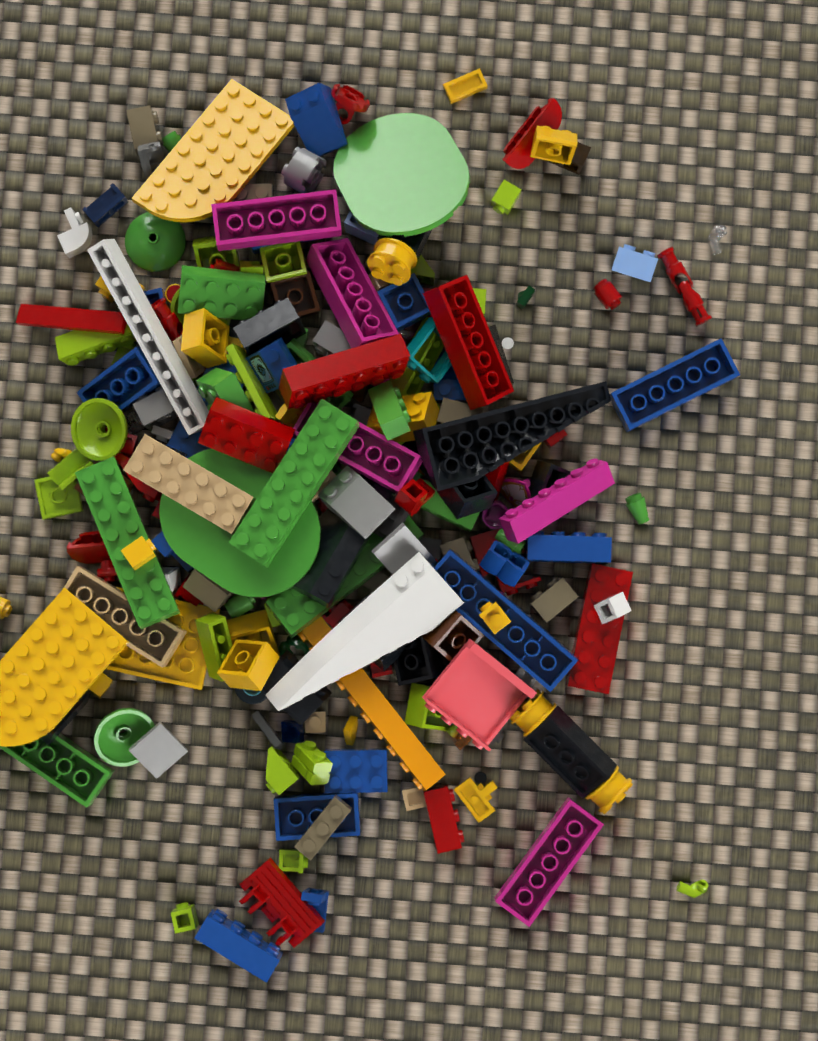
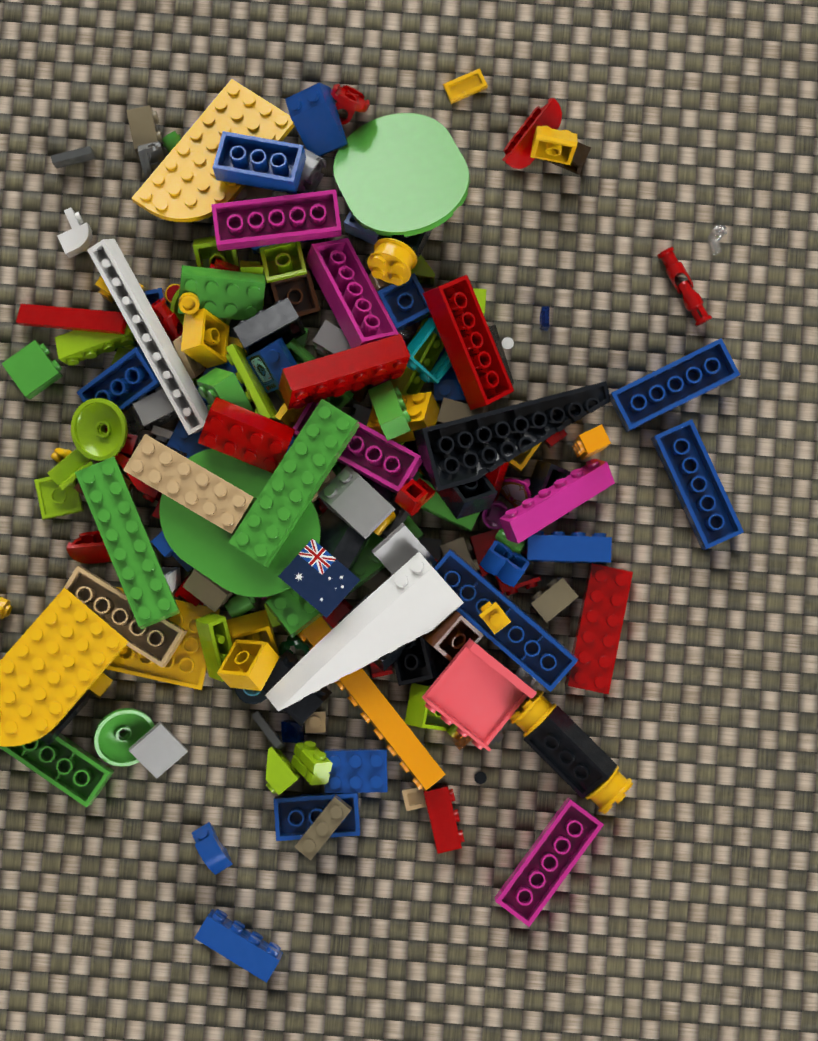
dark blue hinge [82,183,129,227] -> none
red plate [97,560,118,583] -> none
yellow brick [121,536,156,570] -> none
bright green dish [125,212,186,272] -> none
lime brick [171,902,199,934] -> none
red hinge [239,857,325,948] -> none
lime bracket [279,849,308,874] -> none
blue bracket [301,888,329,933] -> none
yellow tile [343,716,358,746] -> none
yellow hinge [454,777,498,823] -> none
lime brick [491,179,522,215] -> none
dark green tile [516,285,535,310] -> none
red brick [593,279,622,310] -> none
white brick [594,592,631,624] -> none
light blue brick [612,244,658,282] -> none
bright green cone [625,493,649,525] -> none
lime arm [676,879,708,898] -> none
none -> bright green piece [2,340,63,400]
none -> dark grey tile [51,146,96,169]
none -> yellow tile [178,292,200,314]
none -> blue brick [192,822,233,875]
none -> blue brick [212,131,306,194]
none -> dark blue sticker [278,539,360,618]
none -> yellow arm [373,511,395,536]
none -> clear blue tile [540,306,550,330]
none -> light orange brick [572,424,611,460]
none -> blue brick [651,419,744,550]

